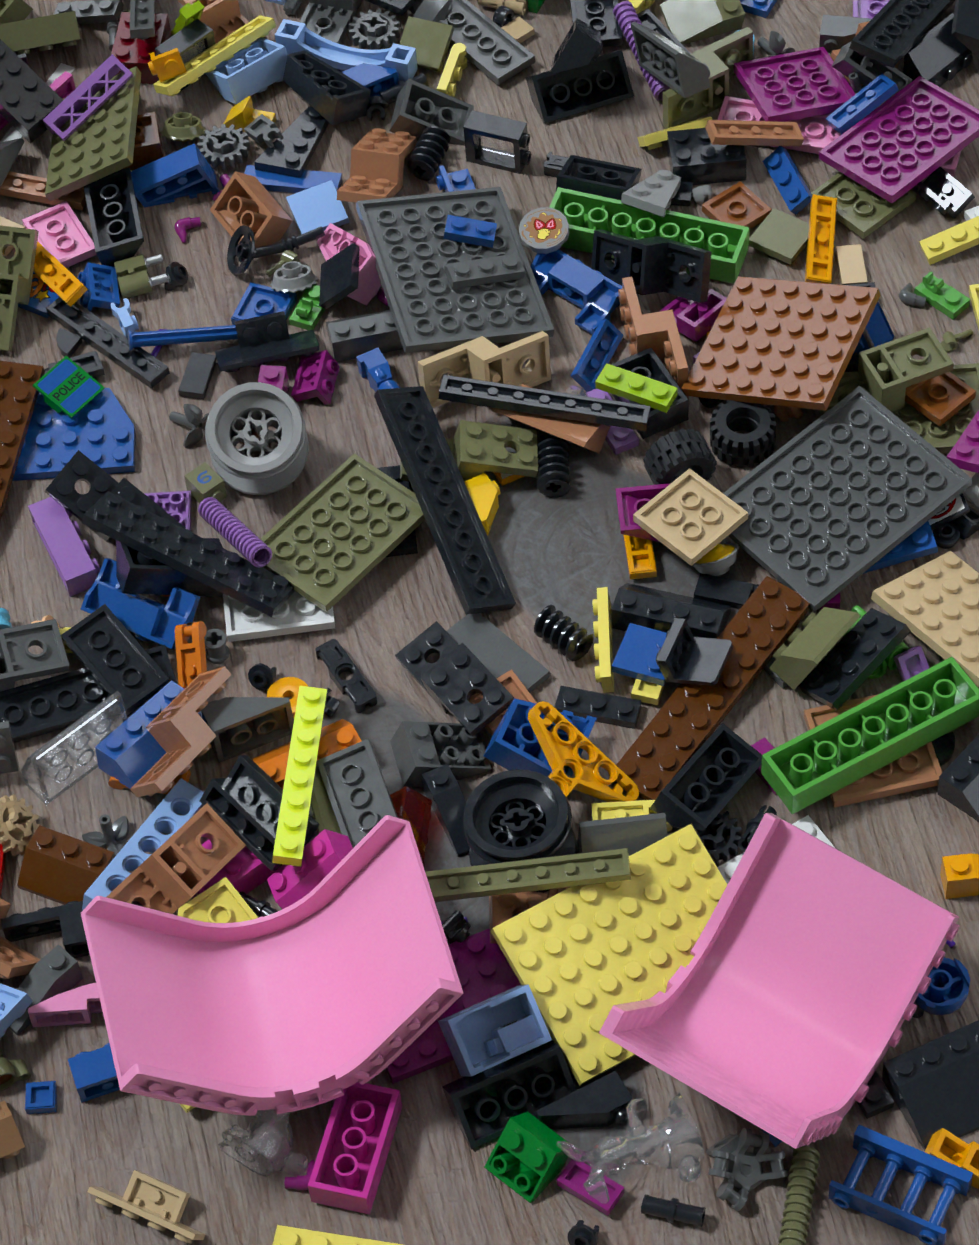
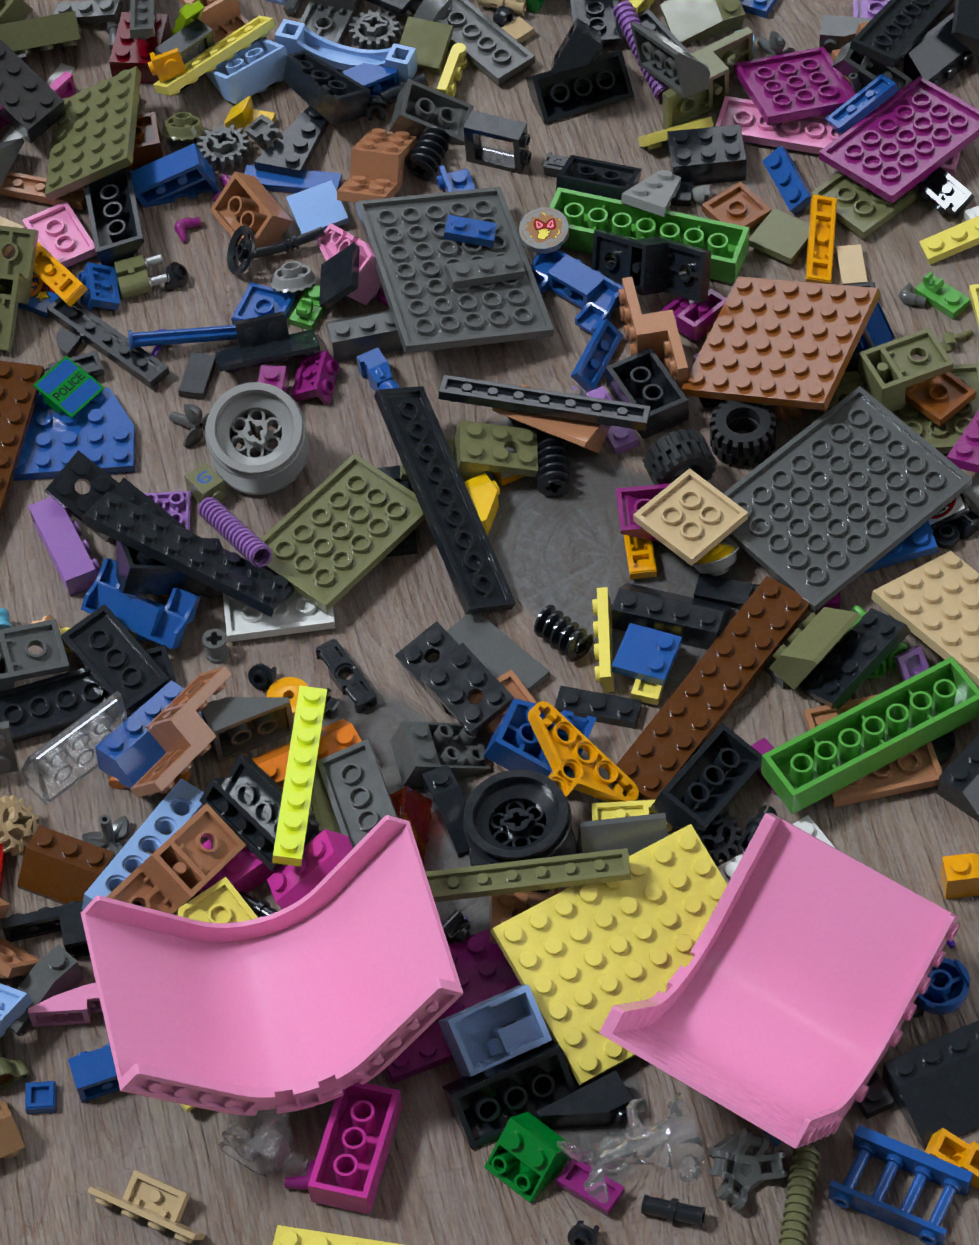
medium lavender fence [43,54,133,141] -> none
light blue plate [111,298,139,338] -> none
orange plate [175,621,207,689] -> none
olive hand [266,250,300,277] -> none
tan bracket [417,331,552,408] -> none
lime plate [595,363,678,413] -> none
black bracket [656,618,733,686] -> none
nougat plate [705,120,804,146] -> none

